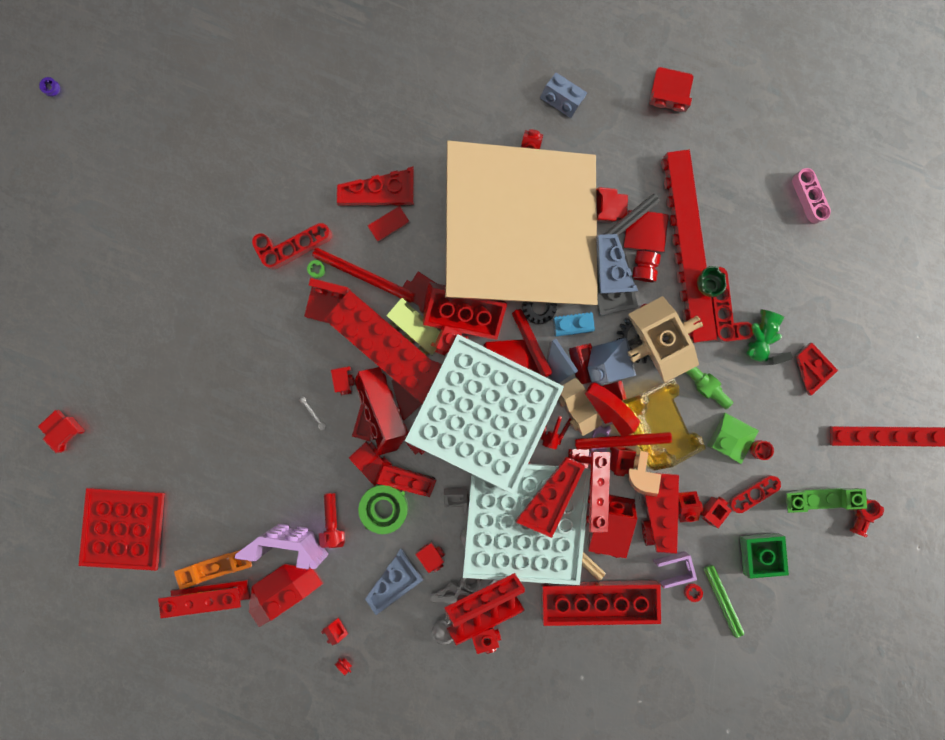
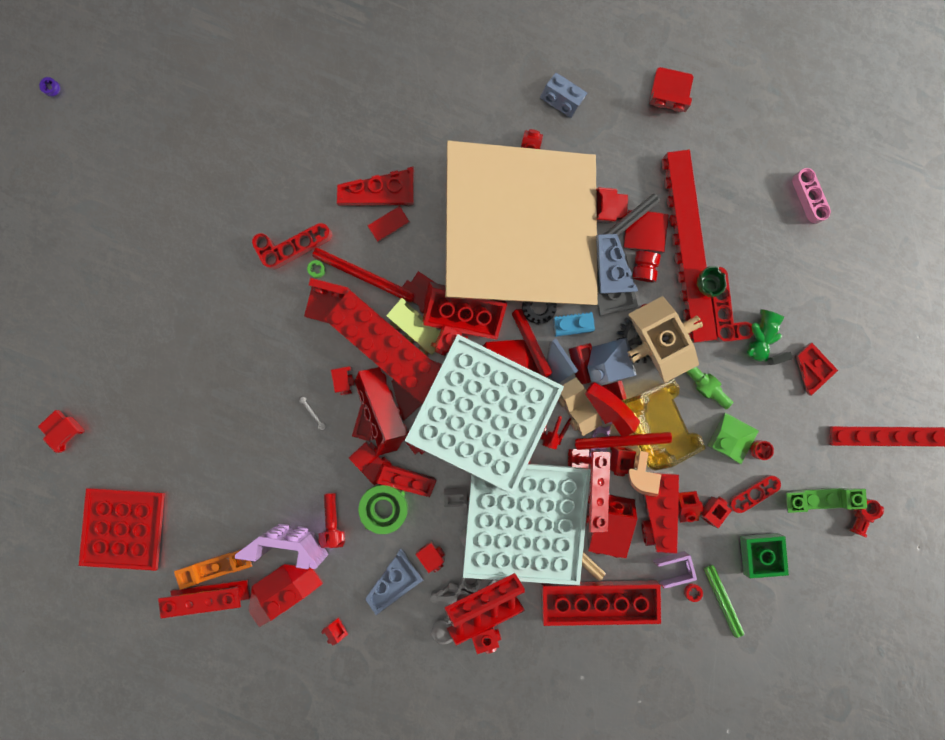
red plate [334,658,352,676] -> none
red wing [515,457,585,538] -> none

